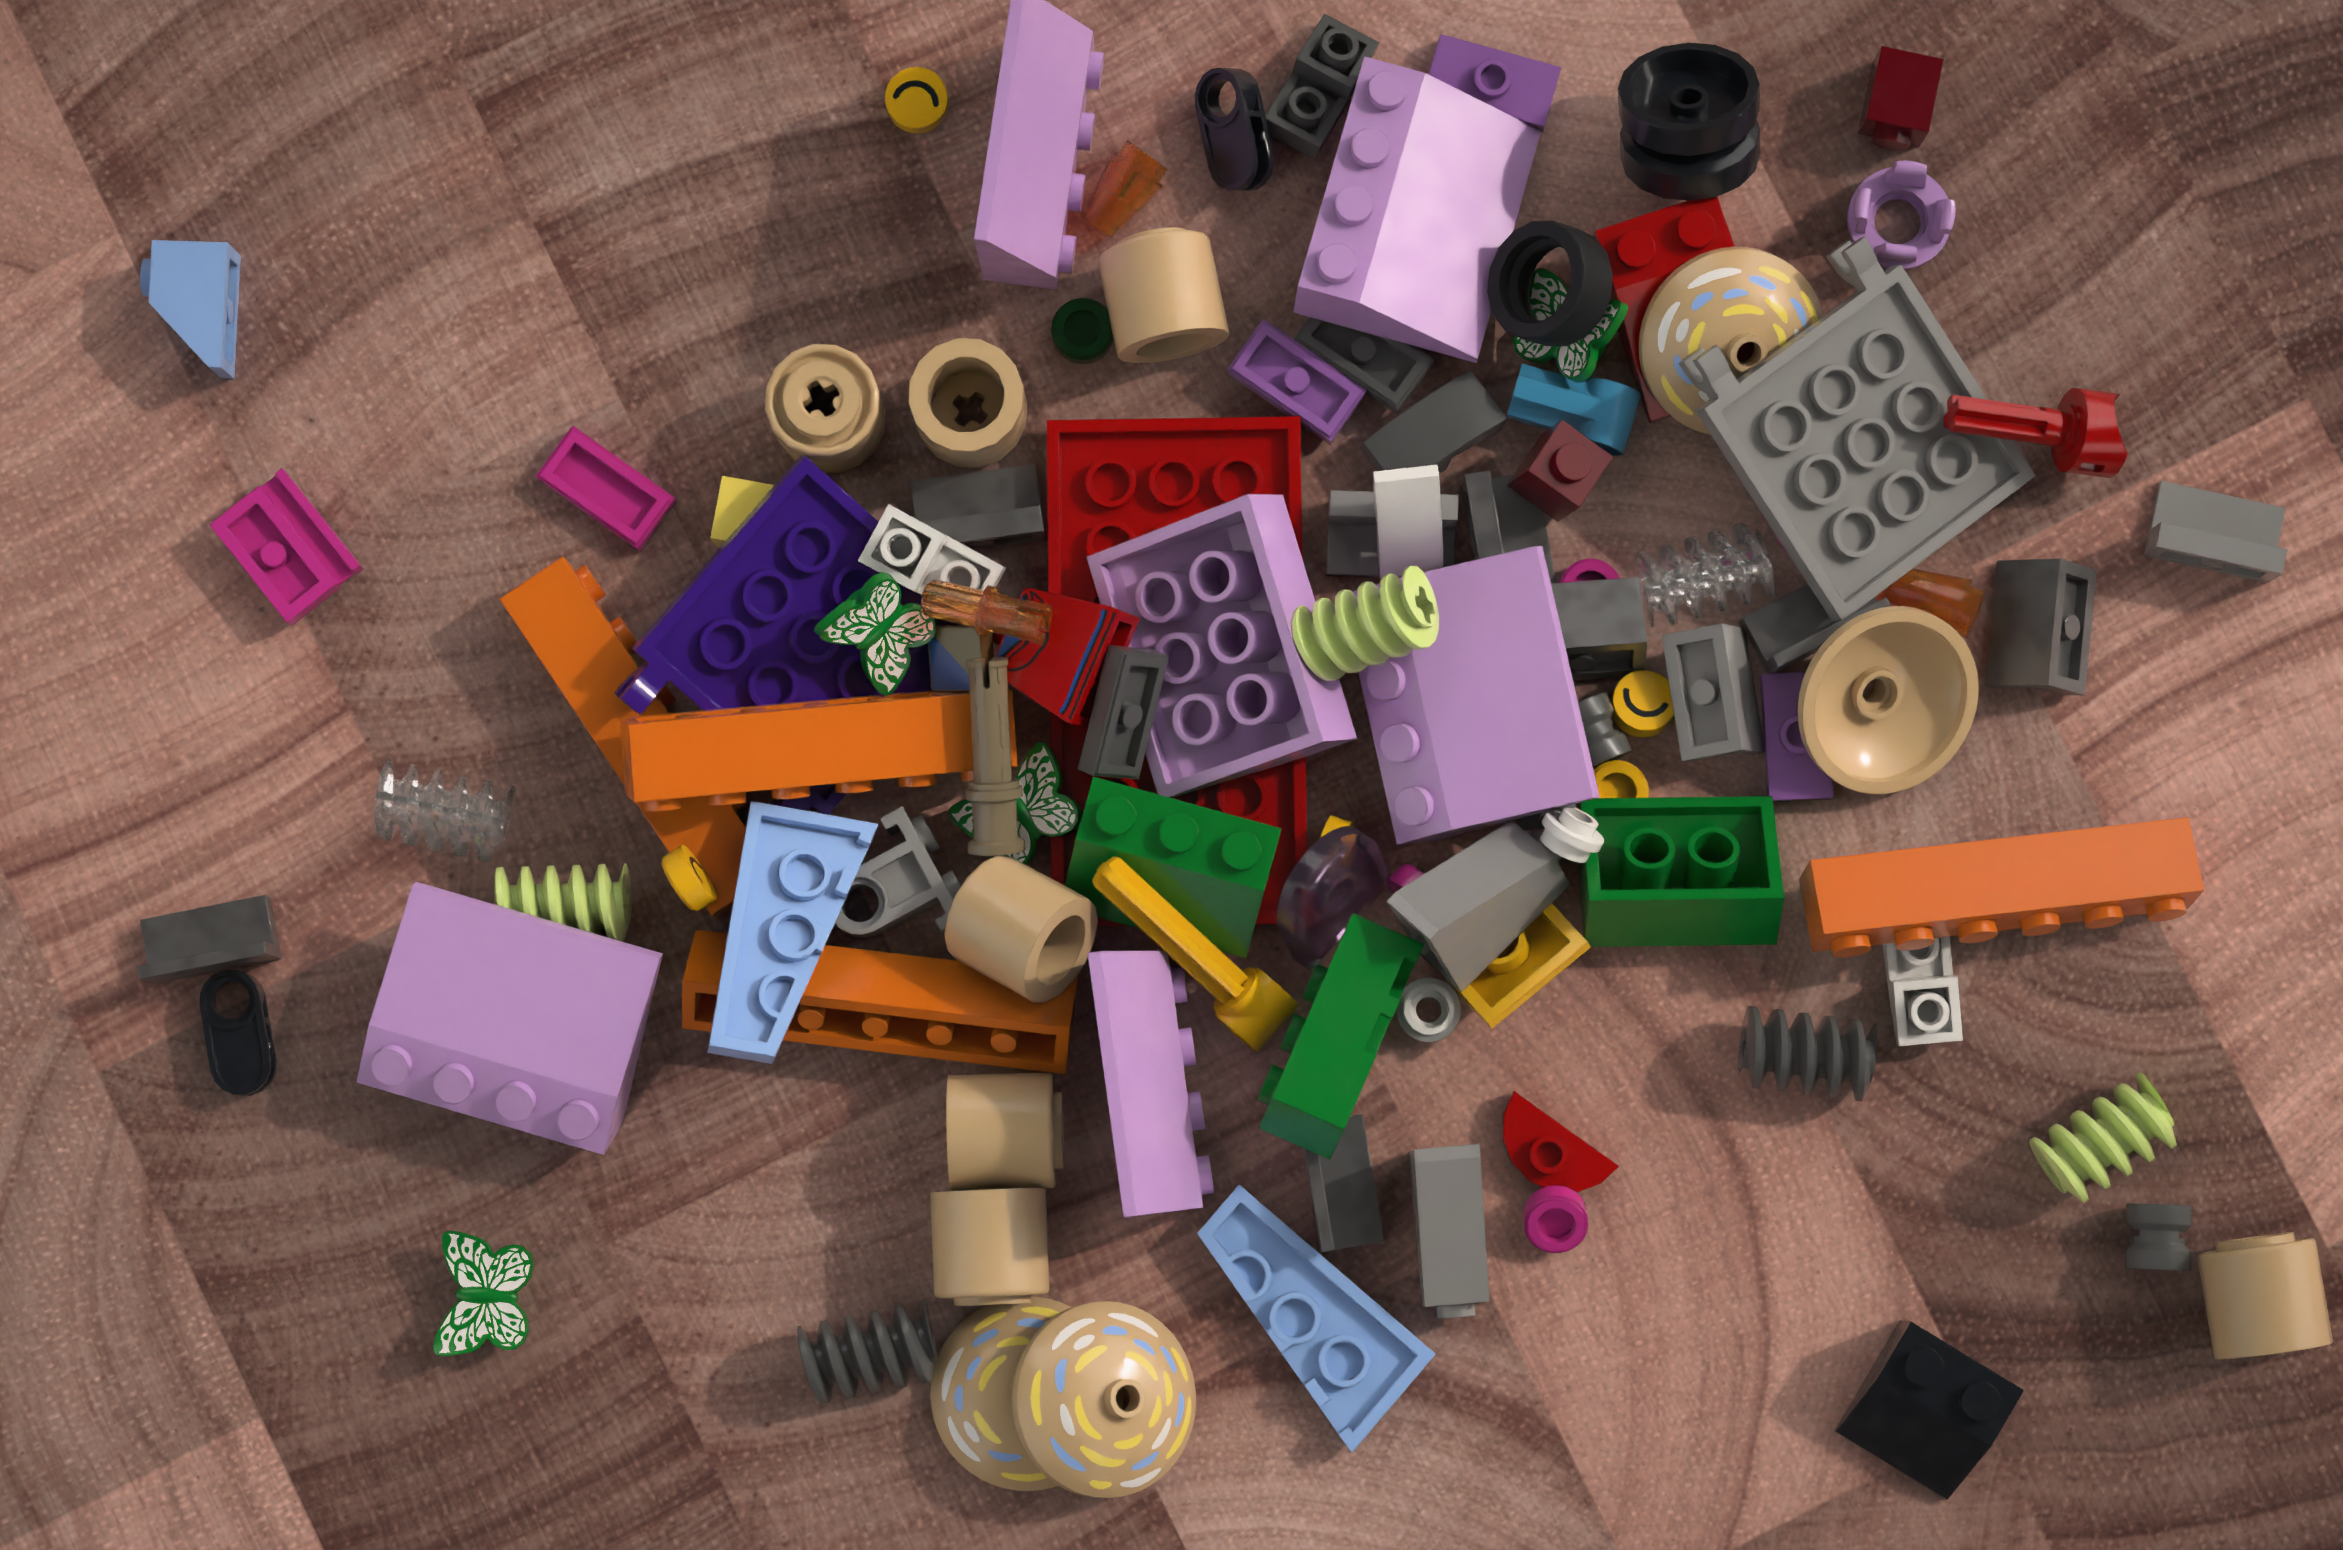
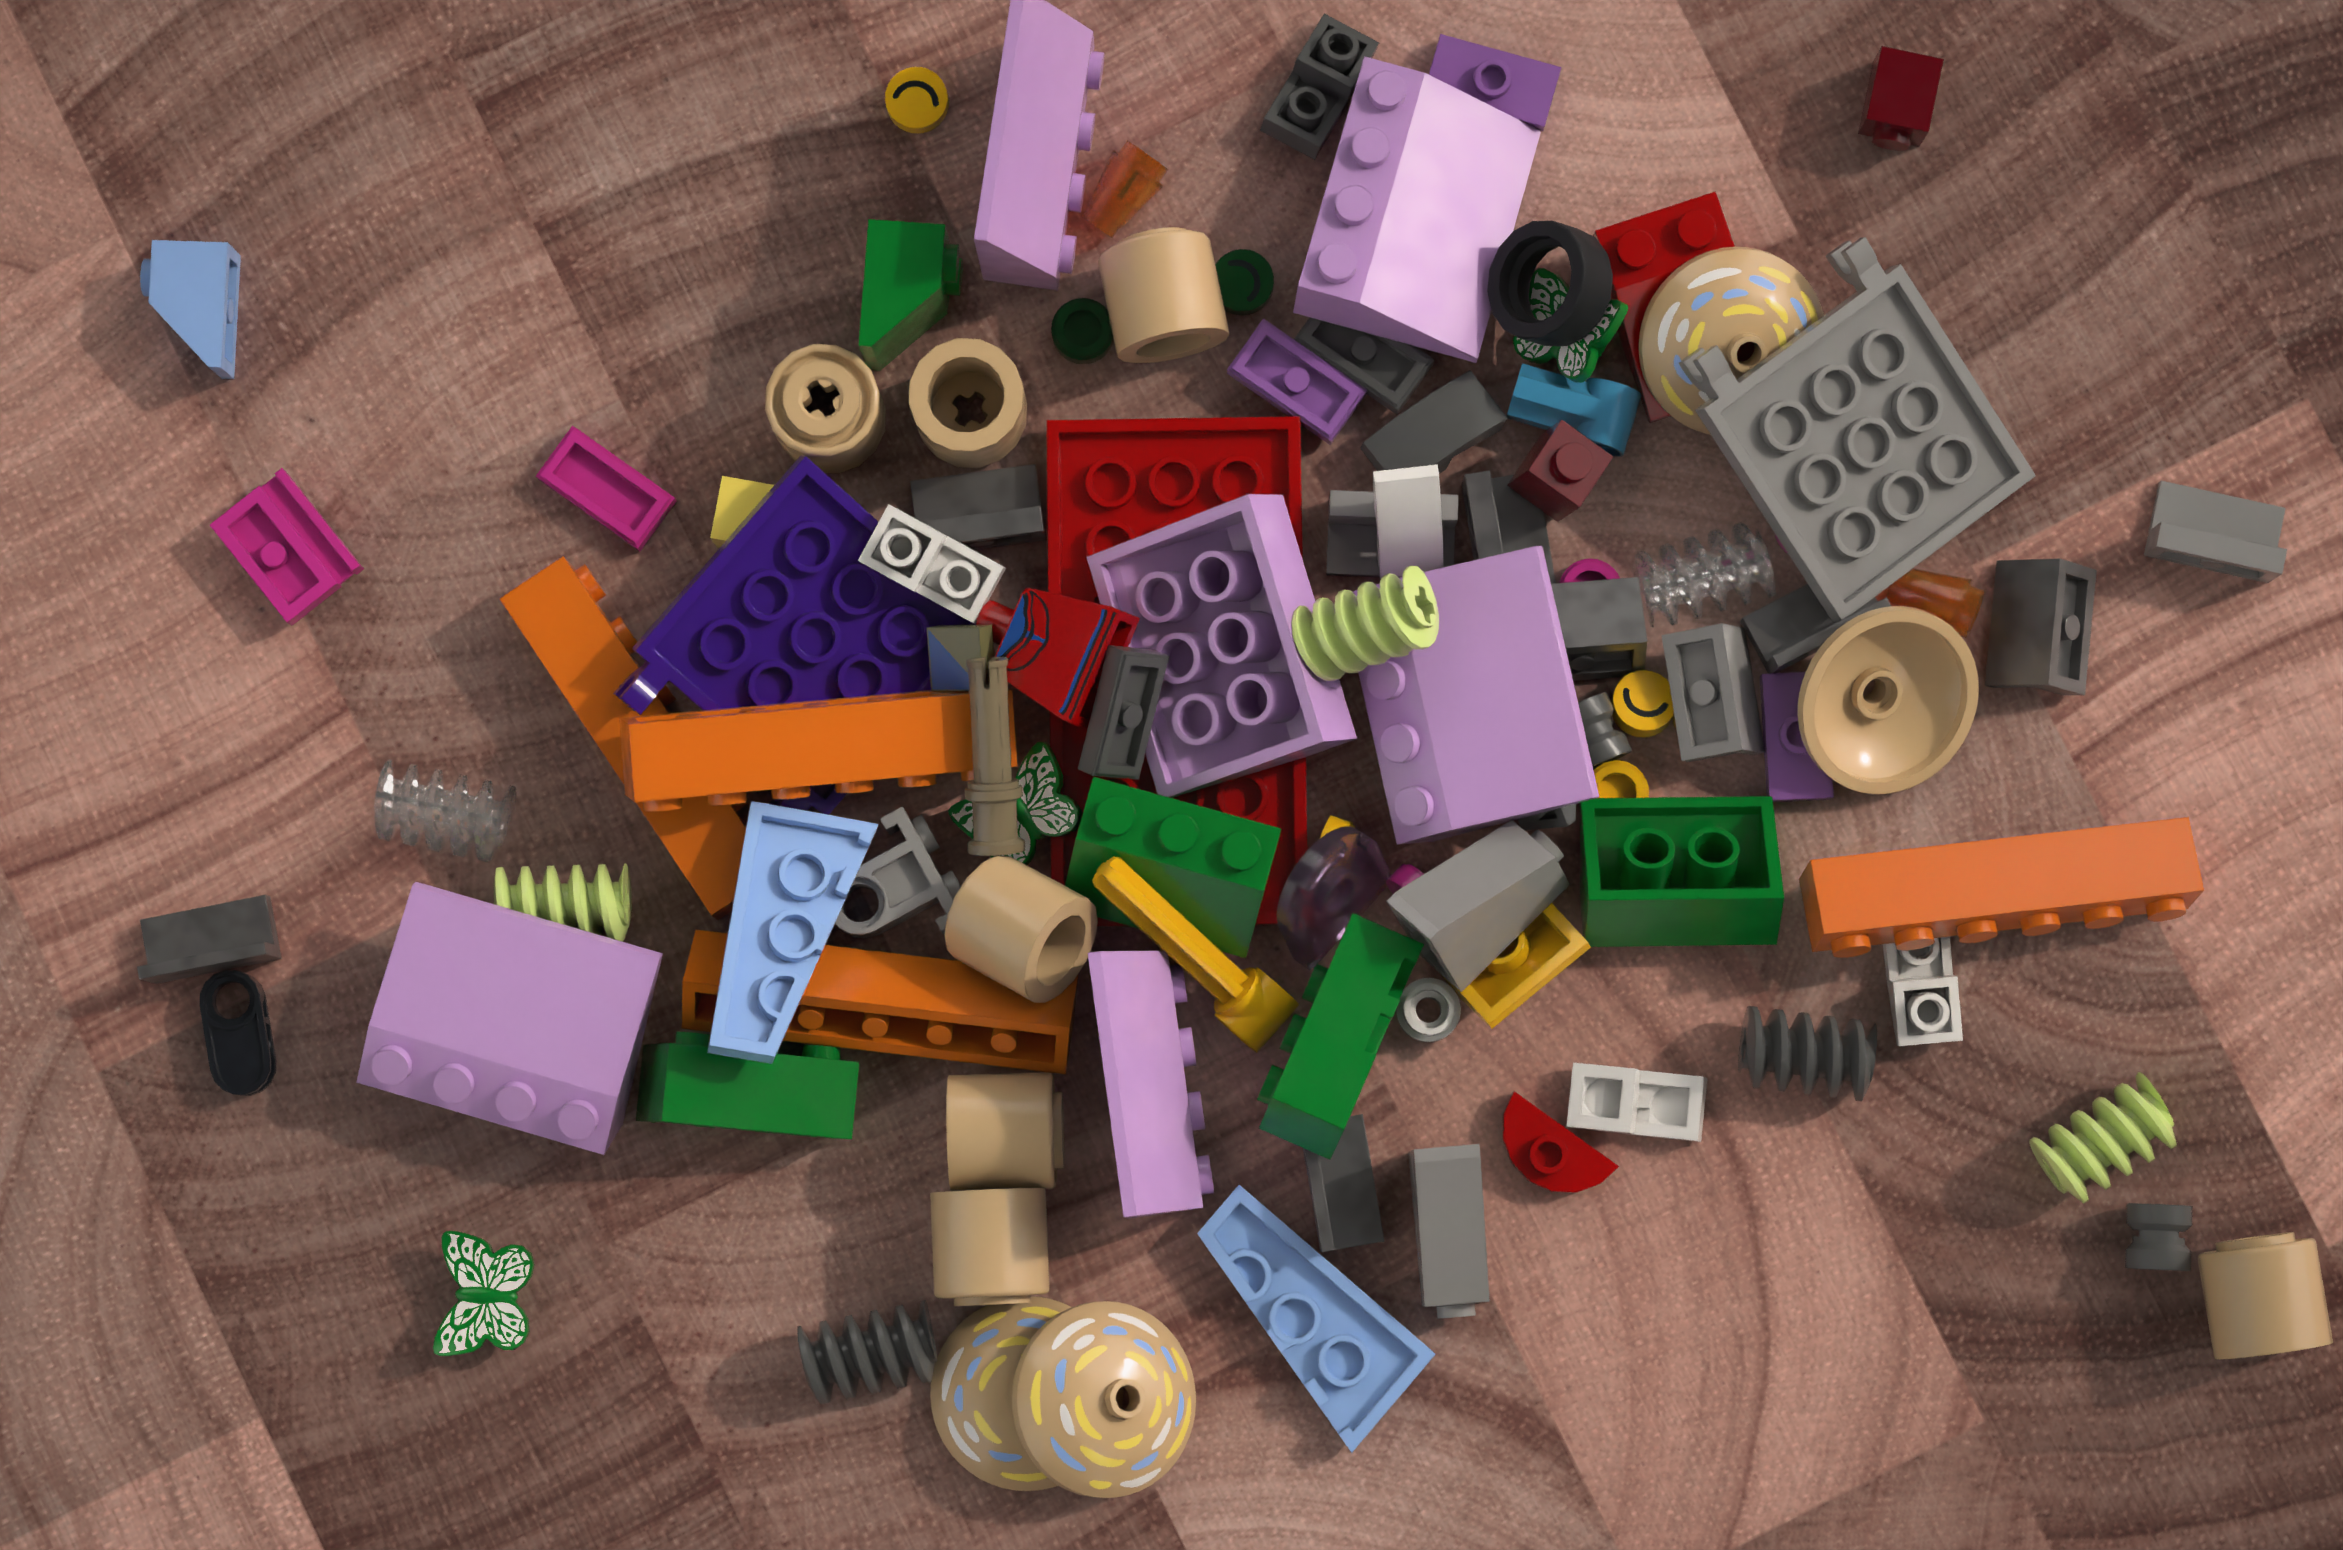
yellow tile [661,845,717,912] -> none
green animal [814,572,936,696] -> none
clear orange axle [921,580,1052,645] -> none
black piece [1195,68,1274,191] -> none
dark pink tile [1523,1185,1588,1253] -> none
white plate [1540,806,1604,863] -> none
black wheel [1618,42,1761,201] -> none
black slope [1835,1320,2024,1500] -> none
lavender piece [1847,160,1956,270] -> none
red piece [1943,388,2128,478] -> none
none -> green wedge [636,1032,859,1140]
none -> green slope [858,219,963,371]
none -> dark green tile [1215,249,1274,316]
none -> white slope [1567,1063,1707,1142]

